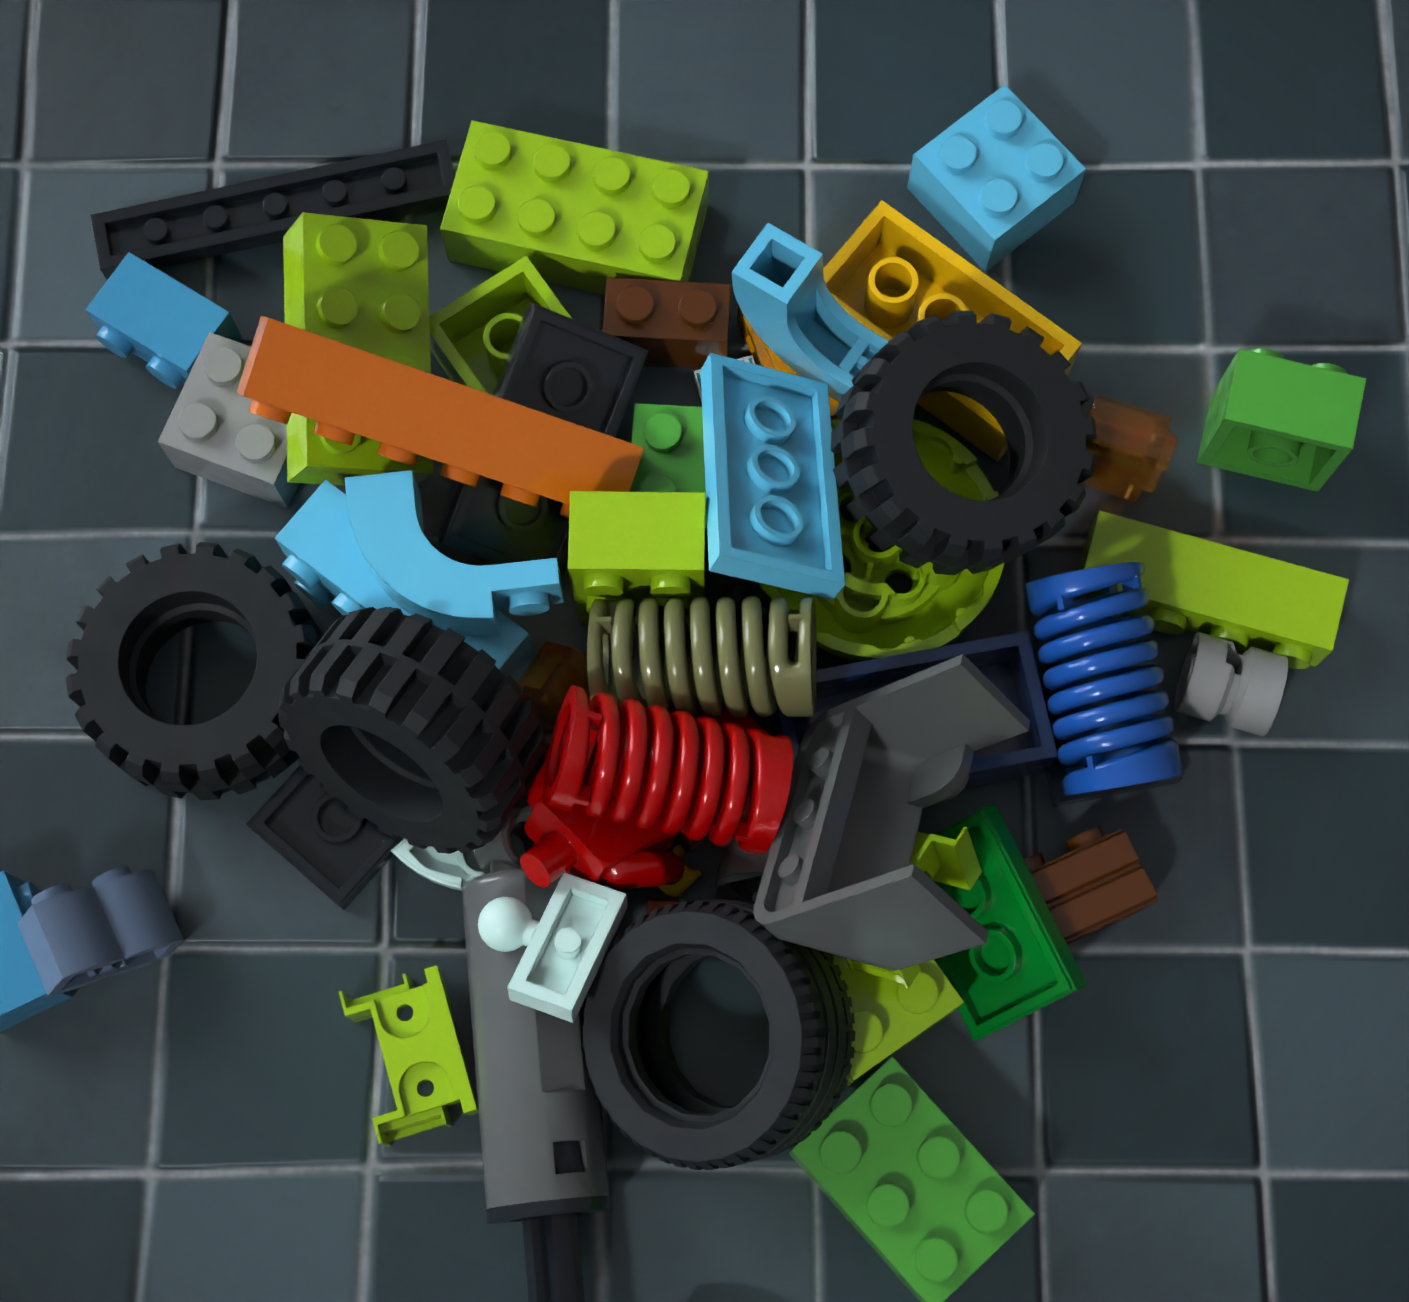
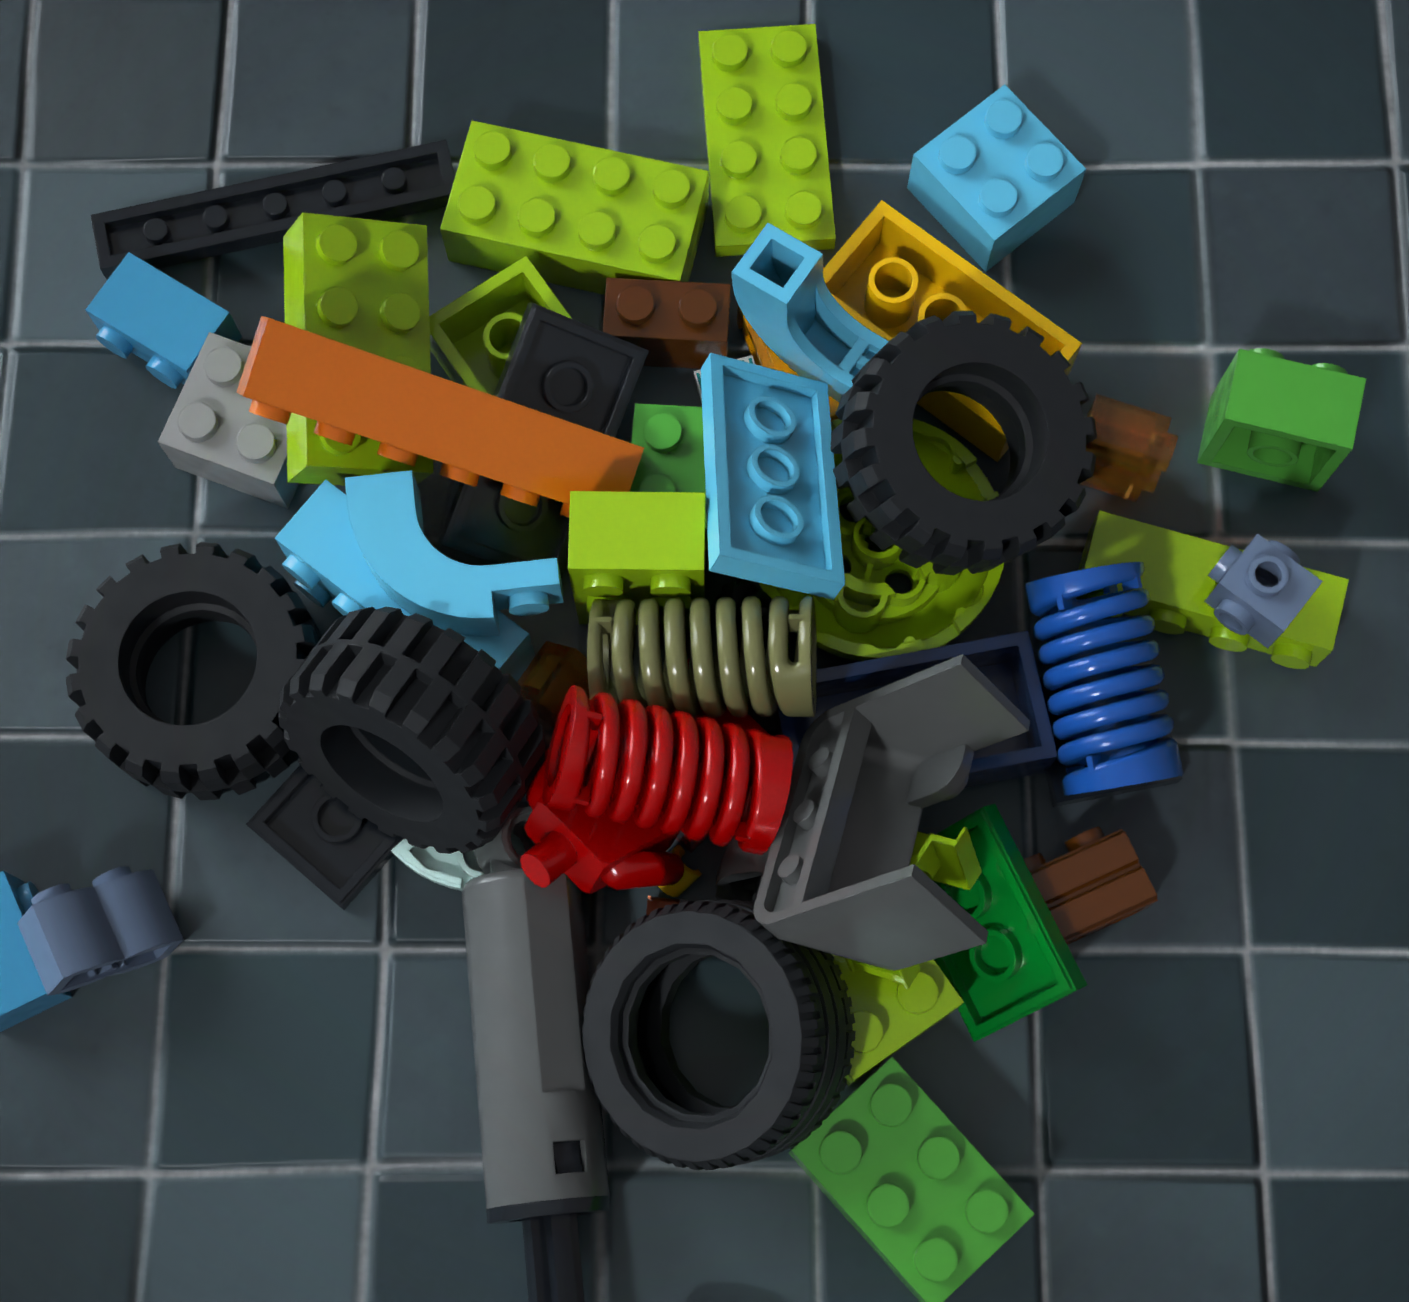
lime piece [339,965,479,1147] -> none
light aqua plate [478,873,628,1023] -> none
light grey wheel [1174,632,1288,736] -> none
none -> lime plate [698,24,836,257]
none -> sand blue brick [1204,534,1323,648]

